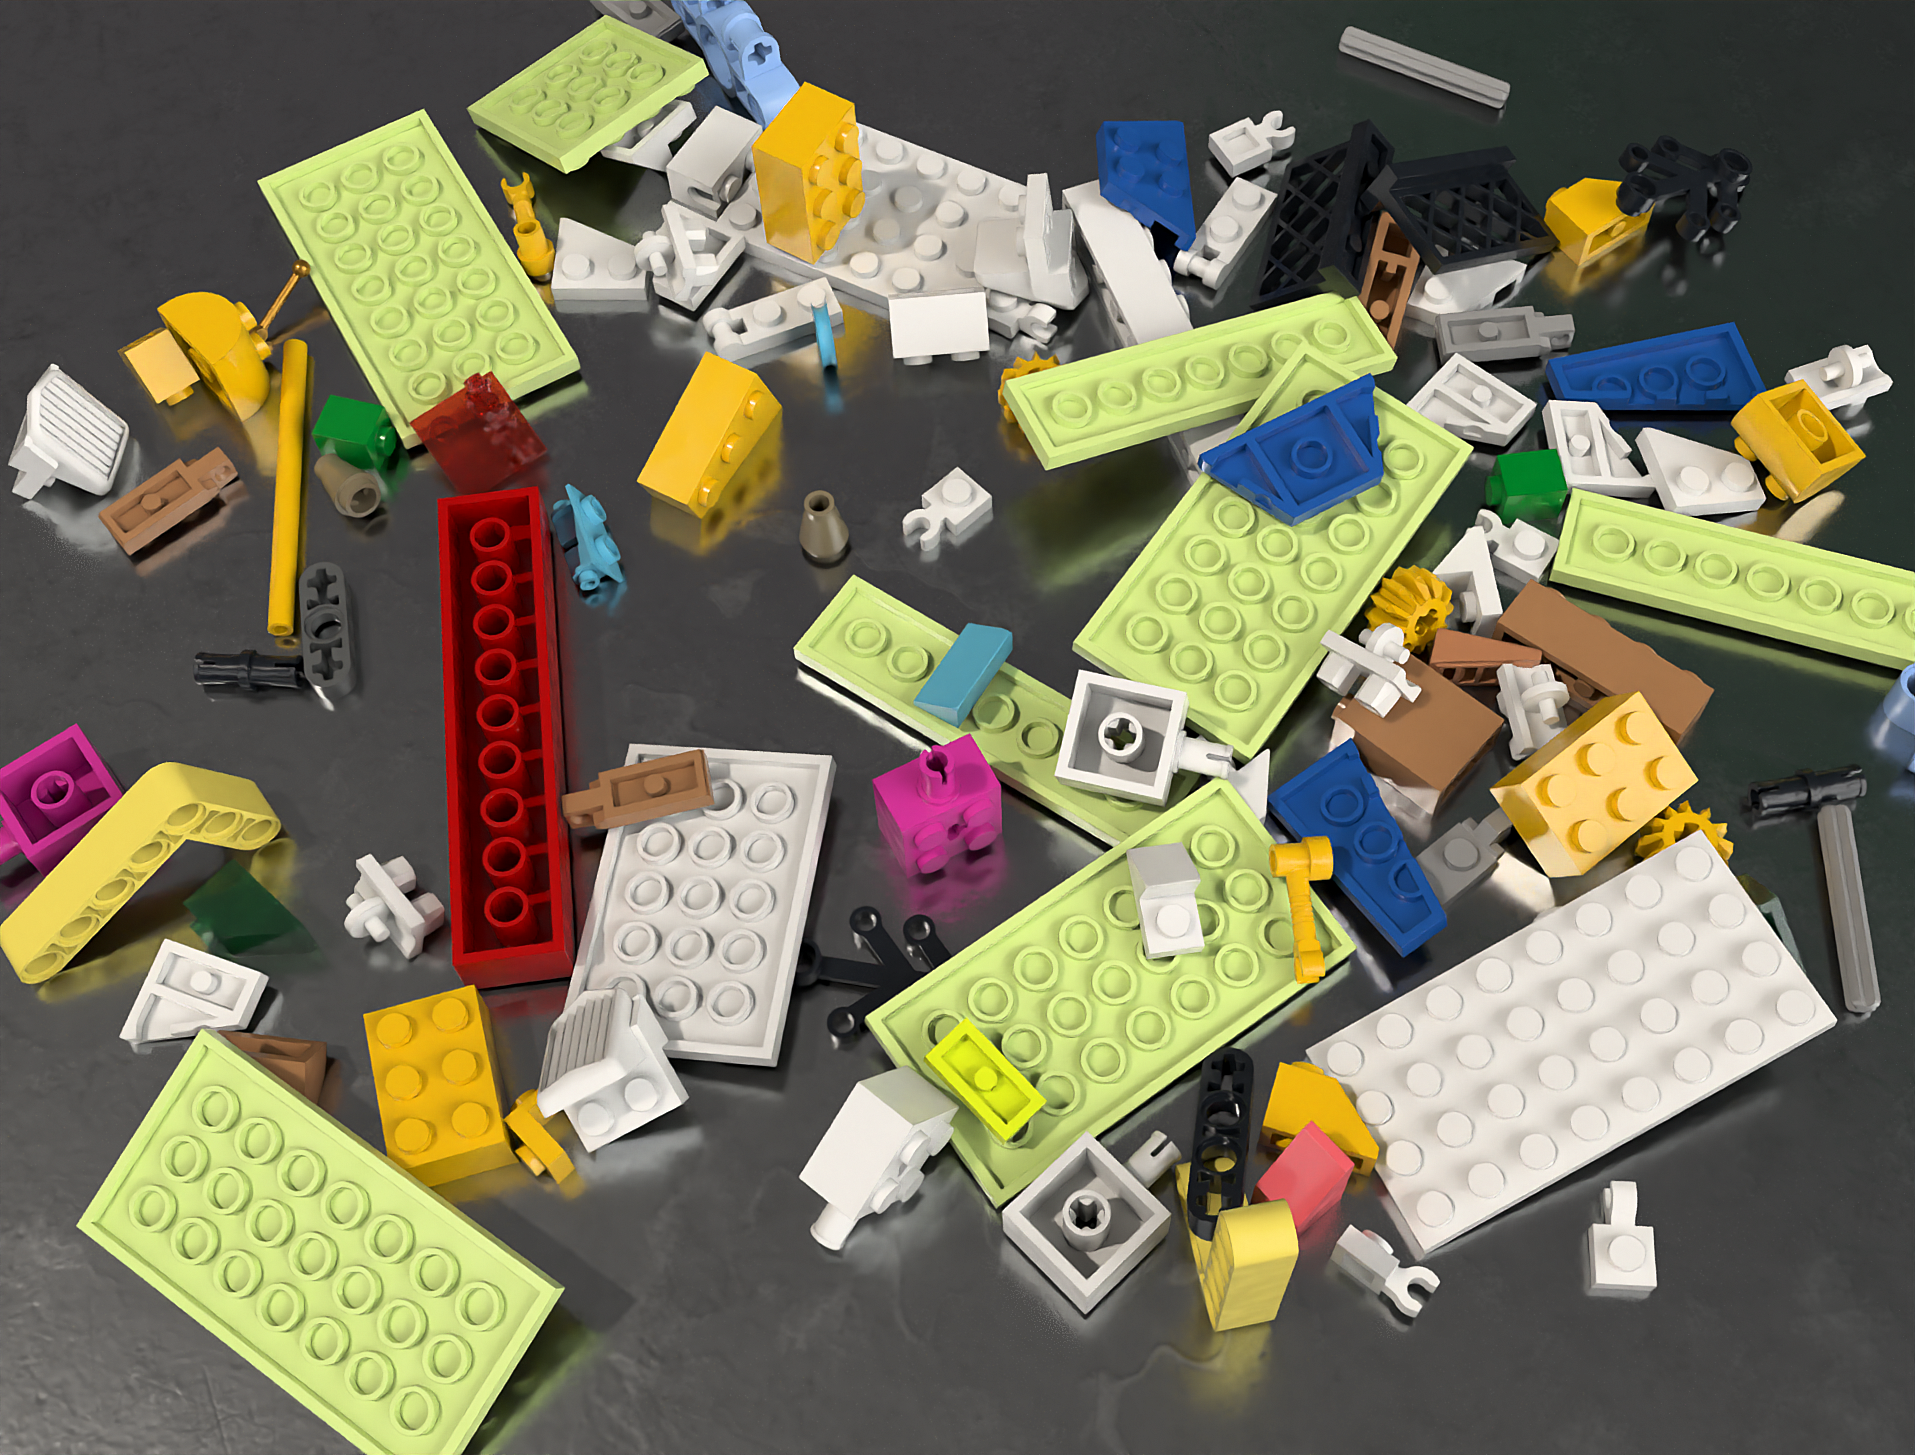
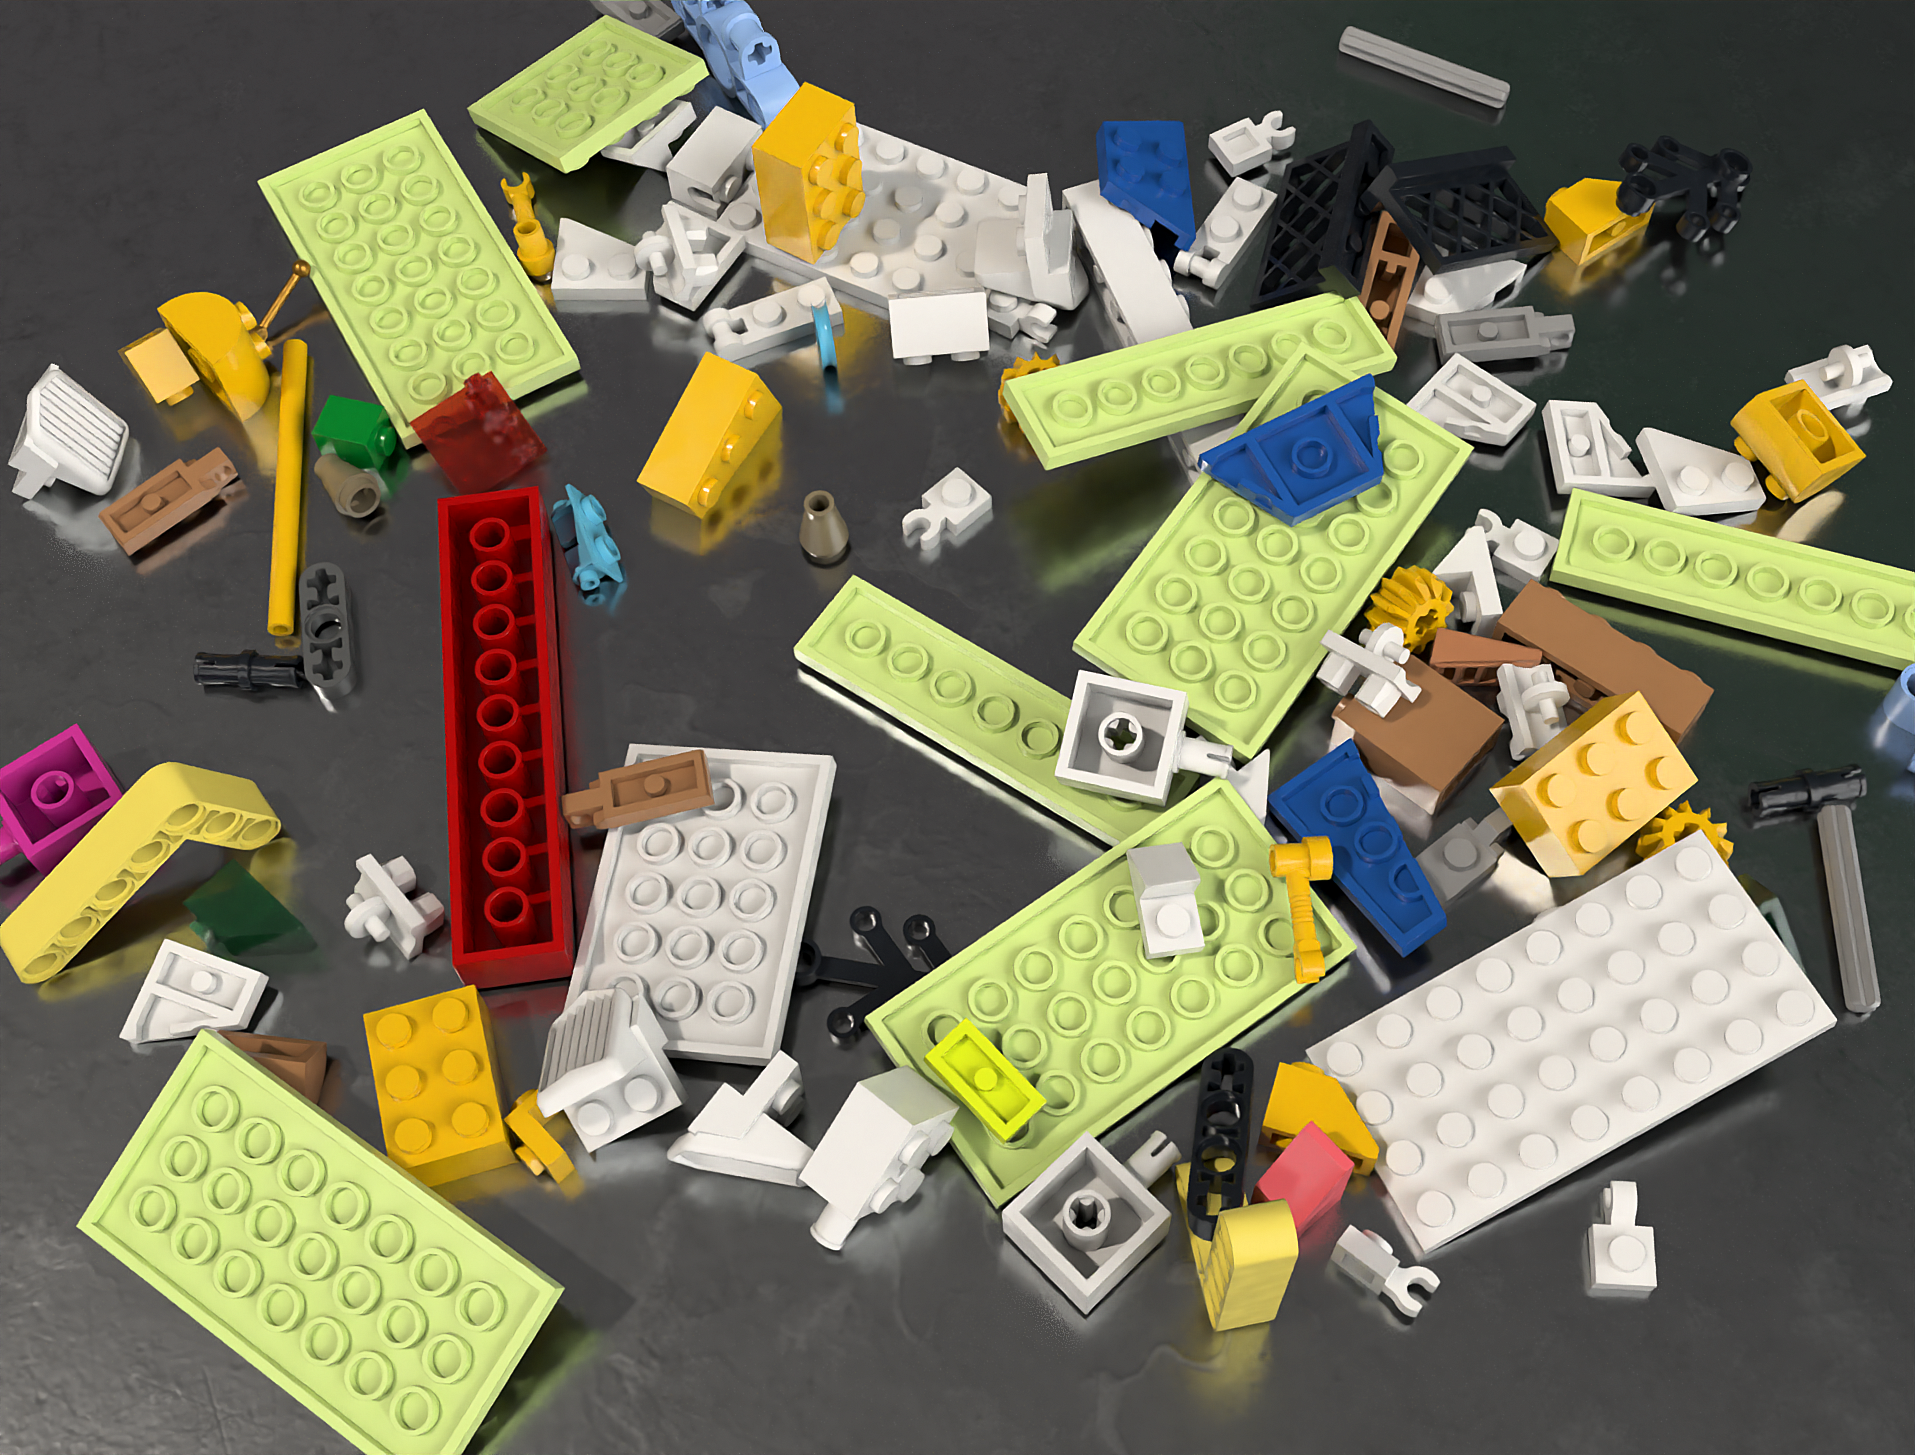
dark pink brick [872,733,1002,878] -> none
medium azure slope [913,623,1013,728] -> none
green brick [1484,449,1568,524] -> none
blue wing [1545,322,1767,410] -> none
none -> white piece [667,1050,815,1187]

